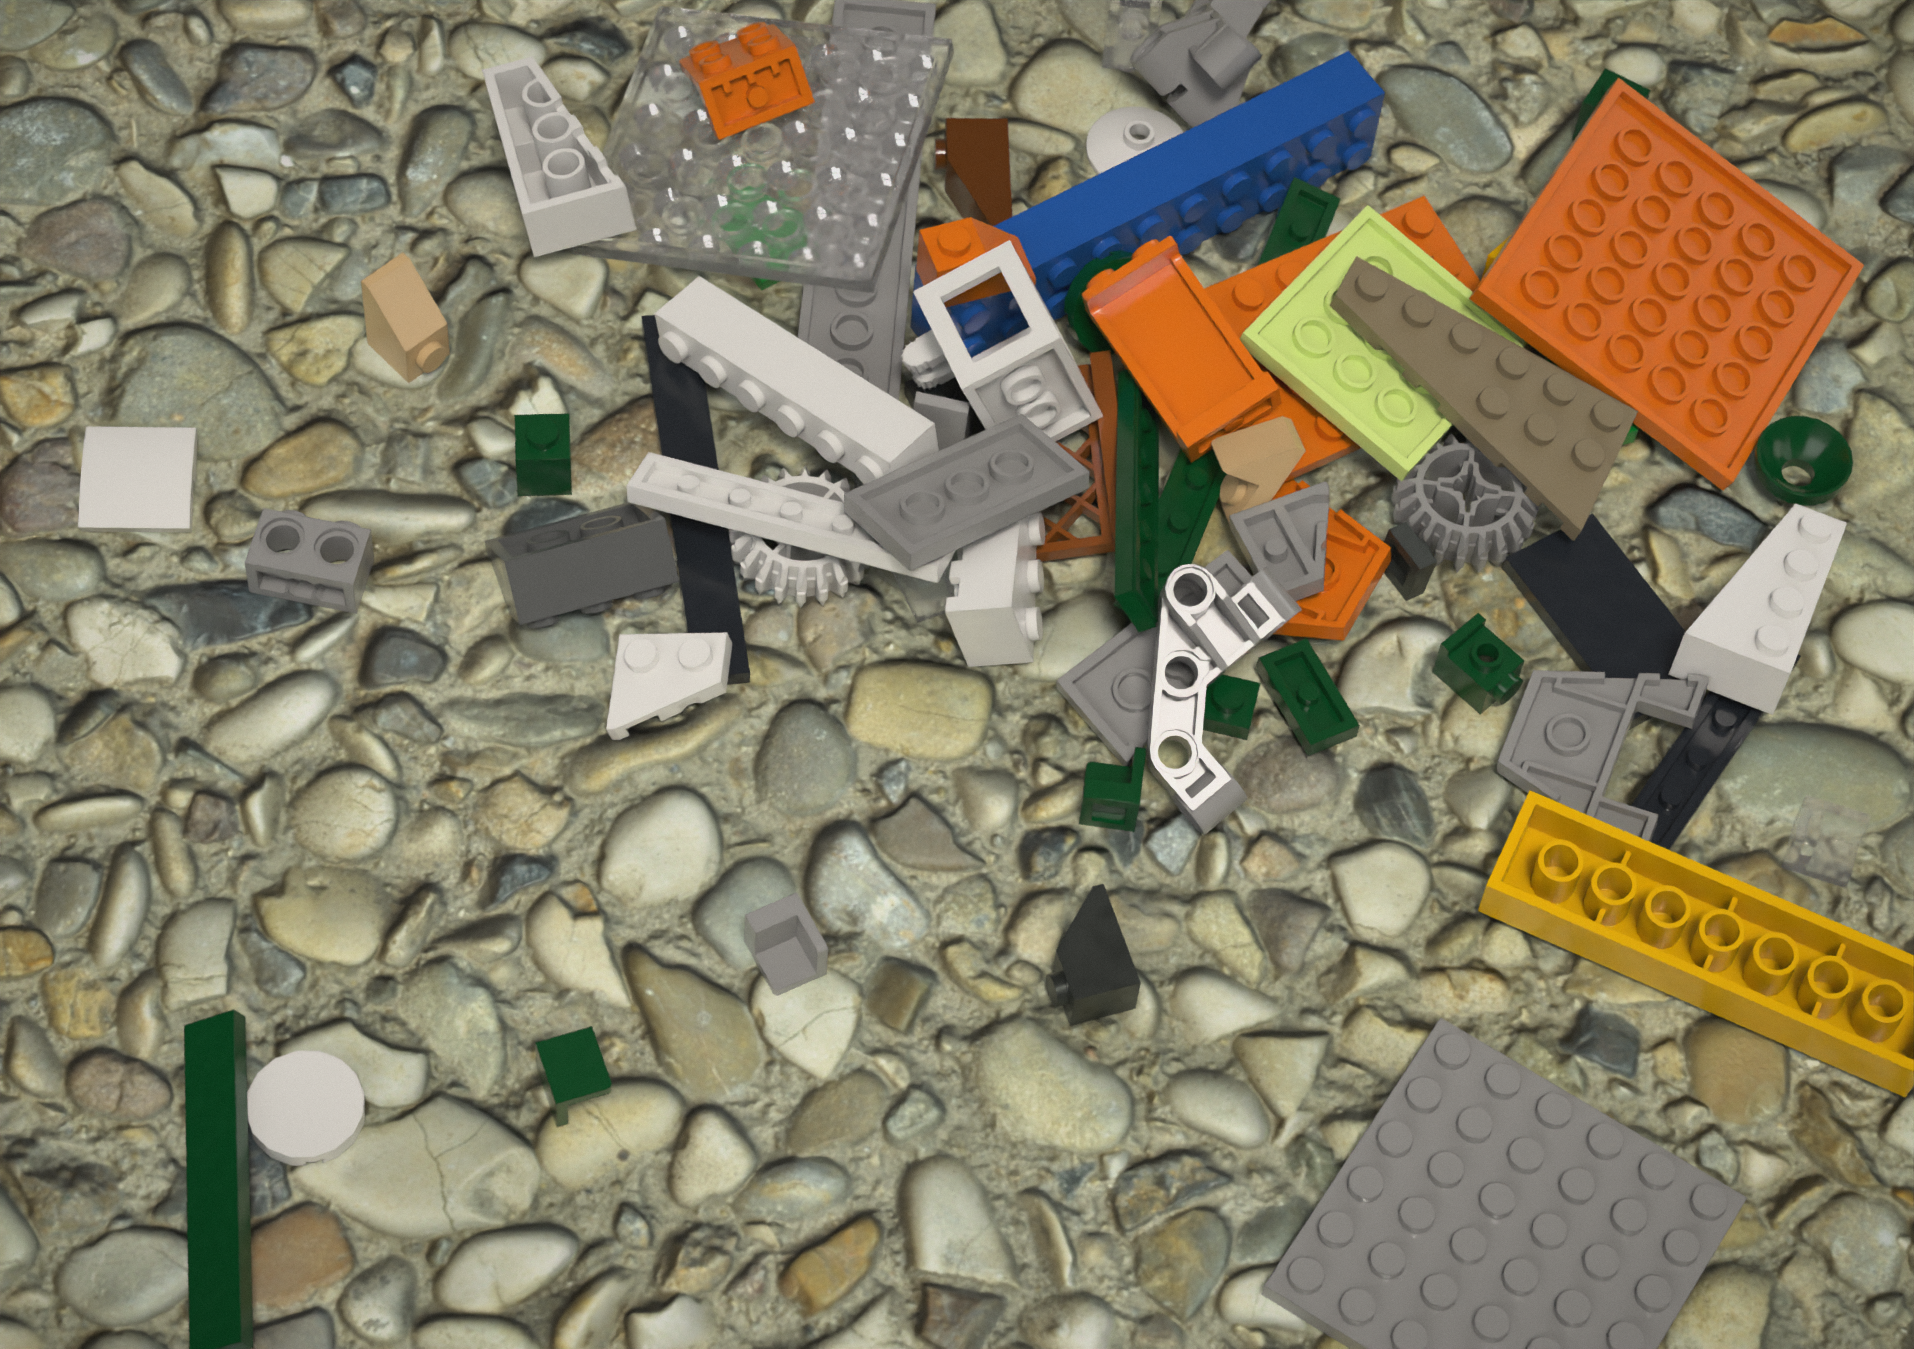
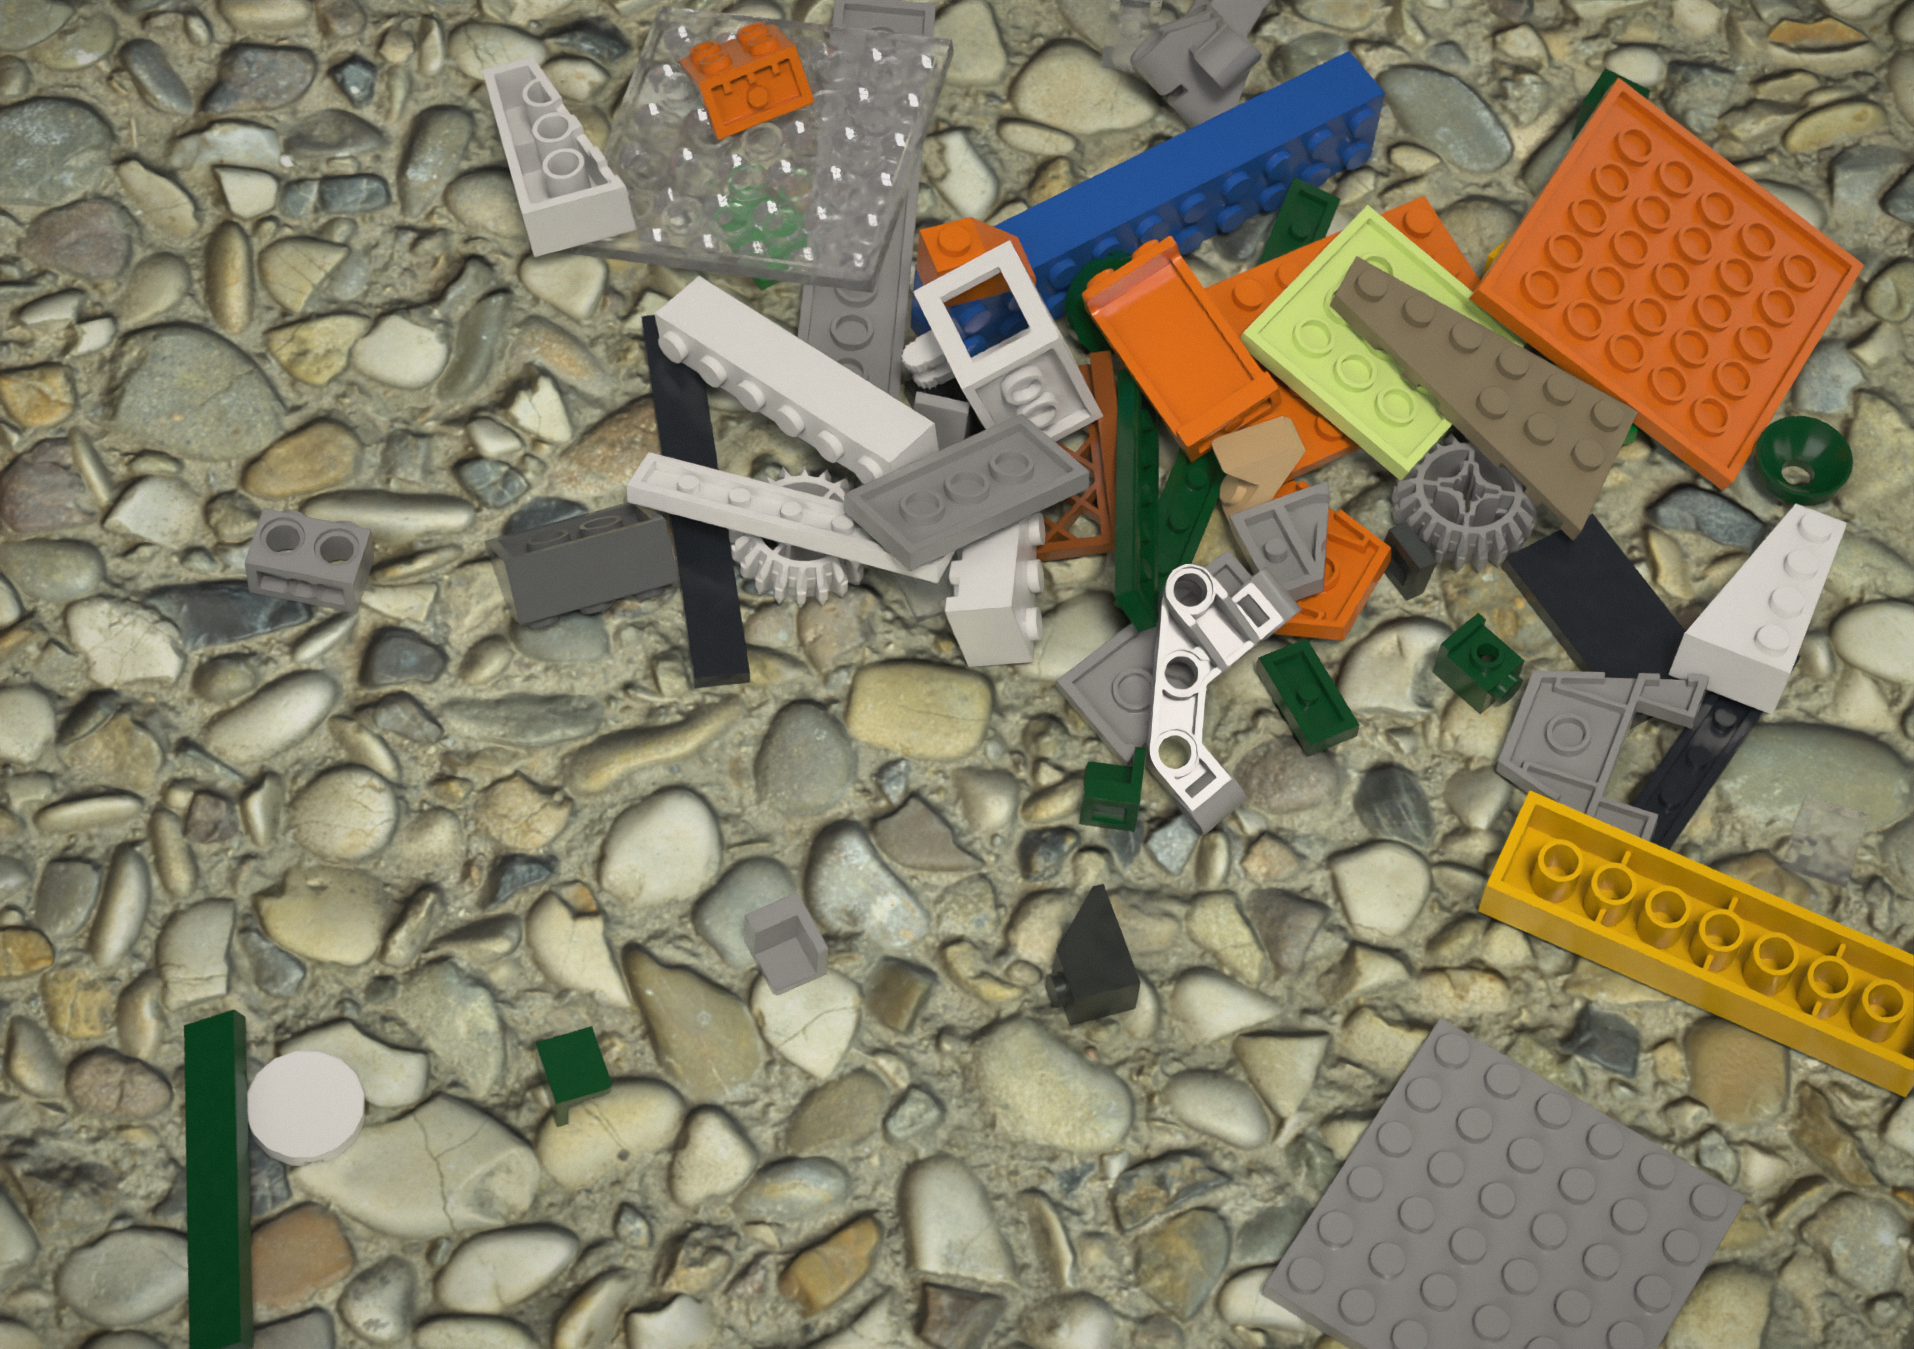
white slope [78,426,197,533] -> none
tan slope [361,252,450,383] -> none
dark green brick [515,413,572,496] -> none
white wing [606,632,732,740] -> none
reddish brown slope [934,118,1012,226] -> none
white dish [1086,107,1183,175] -> none
dark green plate [1203,674,1261,740] -> none

